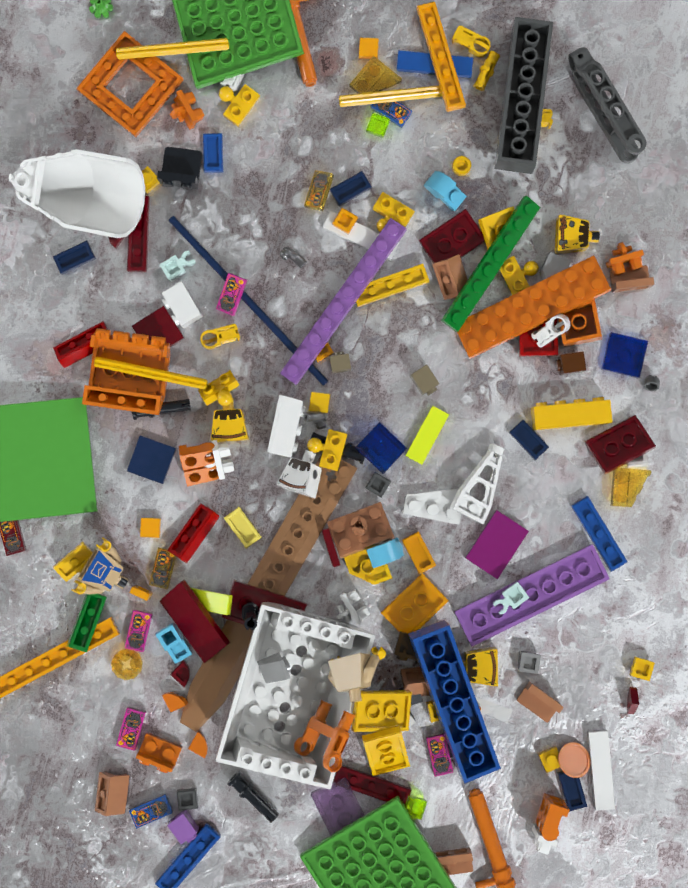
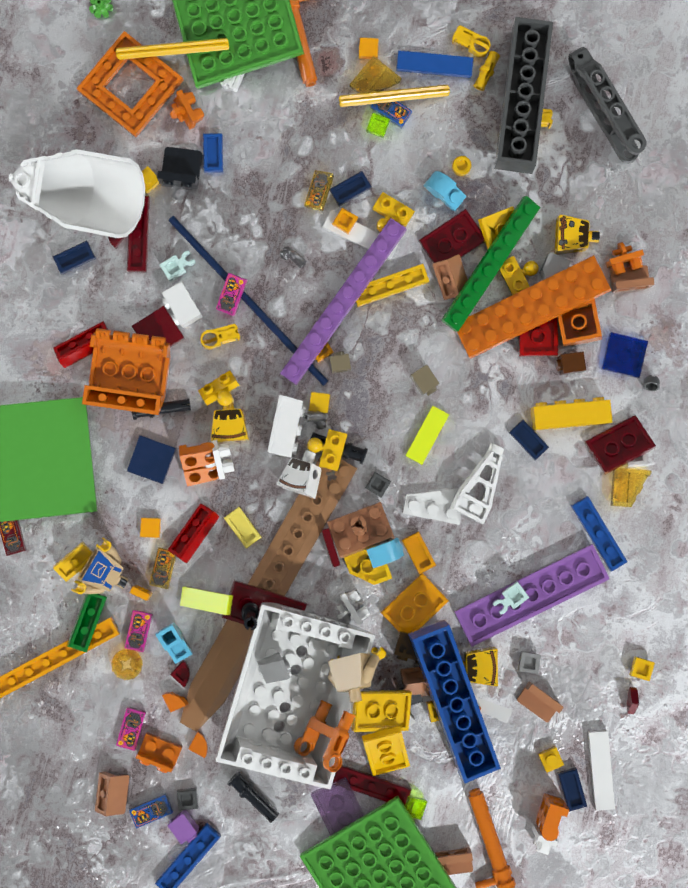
yellow axle [94,357,207,389] -> none
dark red tile [160,580,230,663] -> none
yellow plate [219,84,260,127] -> none
clear blue tile [355,422,407,474] -> none
light orange tile [416,1,466,112] -> none
tile [426,733,454,777] -> none
magenta tile [465,510,529,579] -> none
white piece [531,314,570,347] -> none
orange piece [558,742,591,778] -> none

